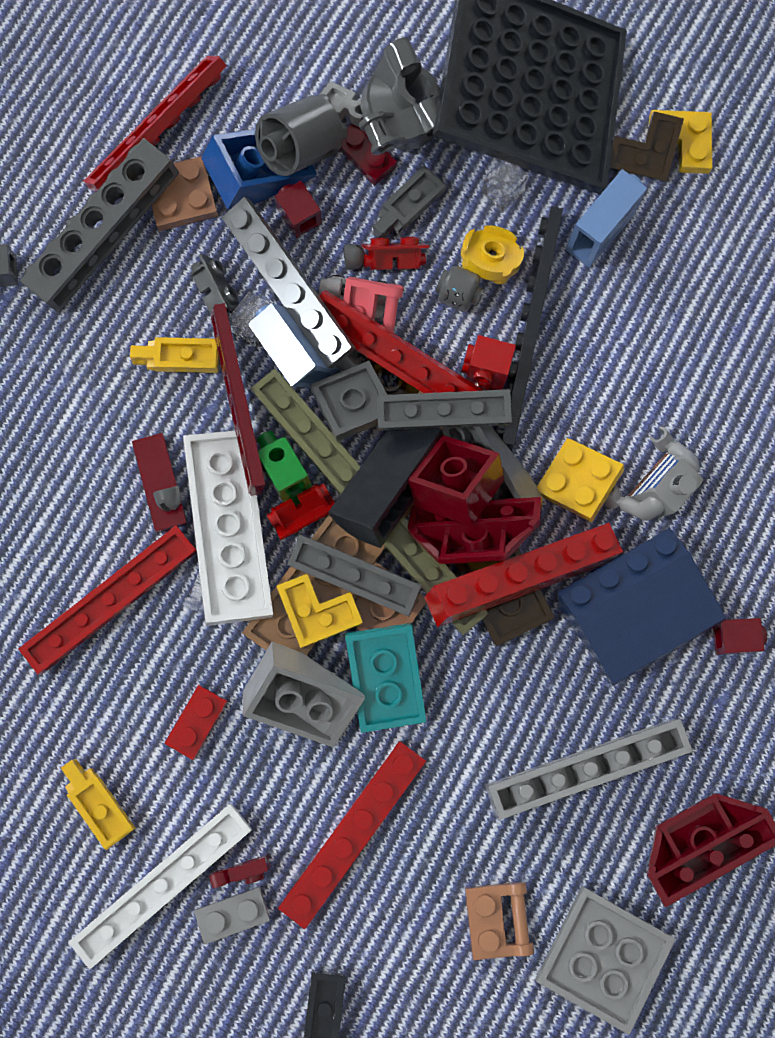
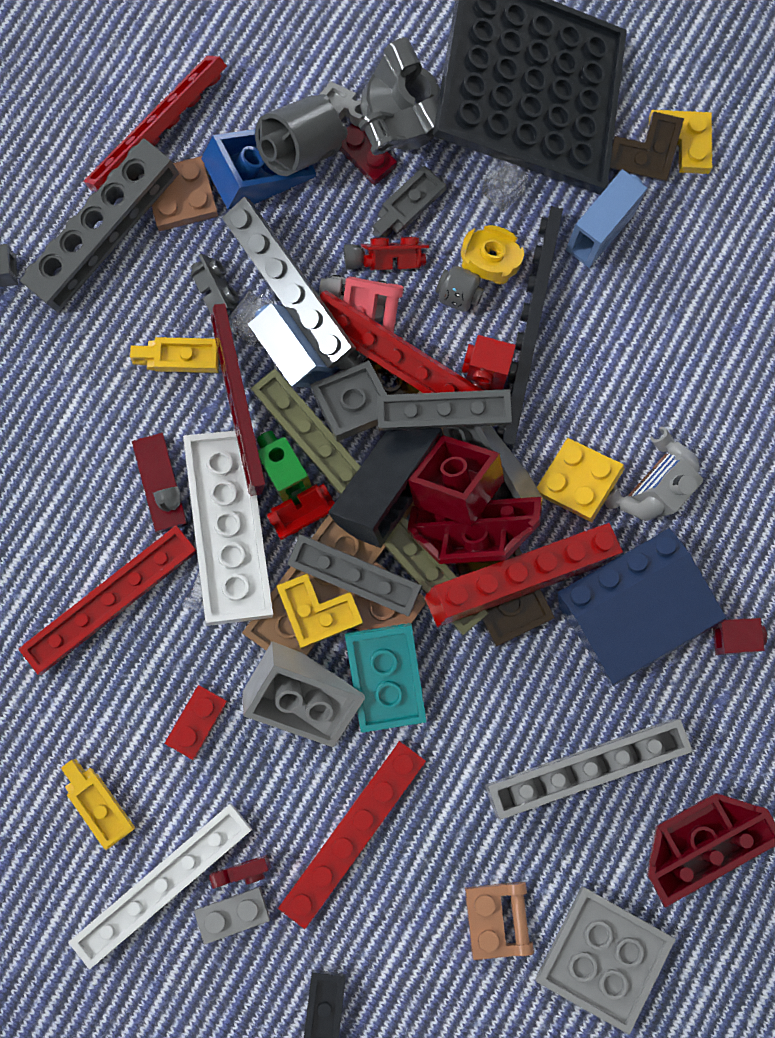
dark red brick [275,181,322,238] -> none

